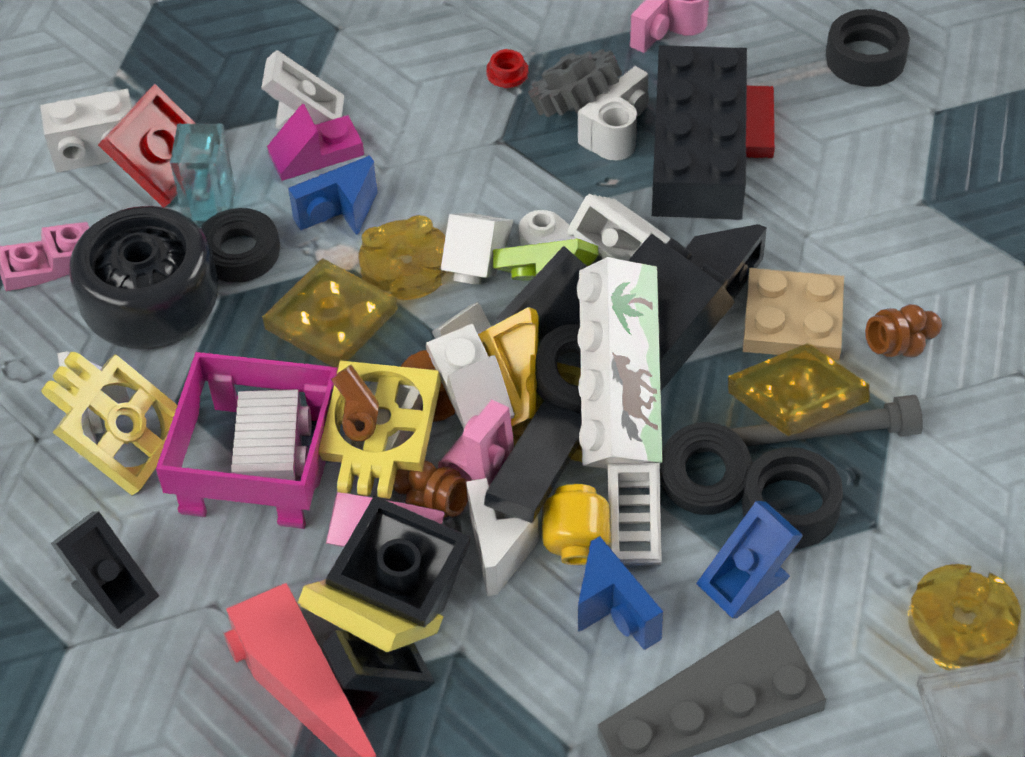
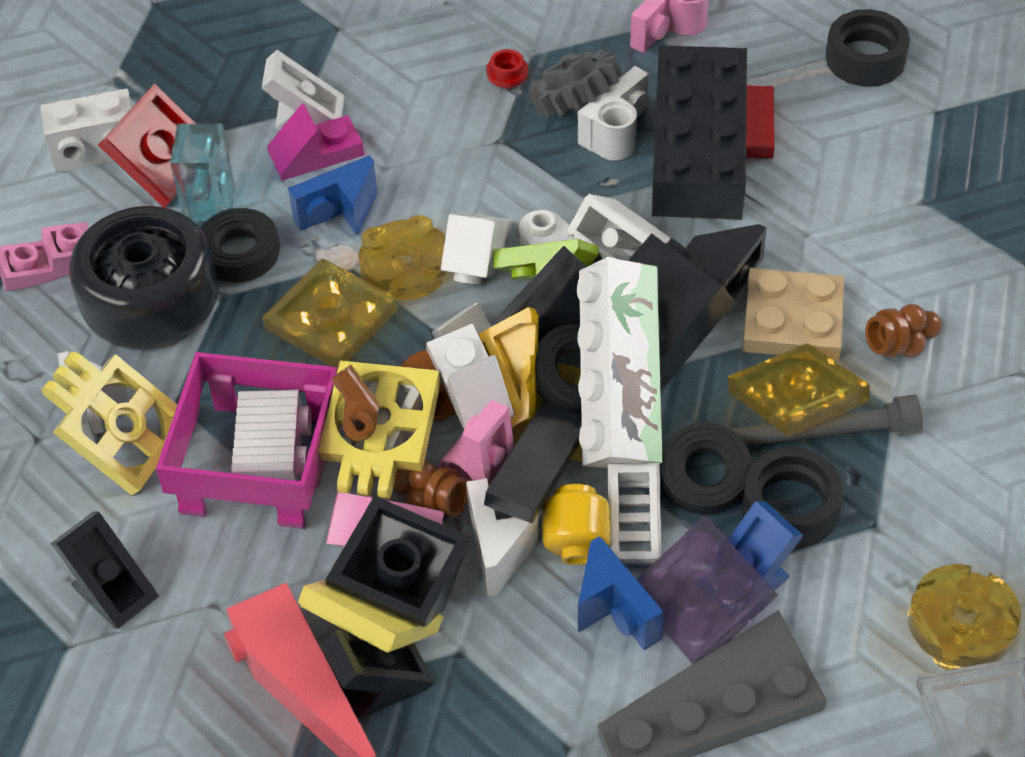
none -> clear purple plate [636,515,779,664]

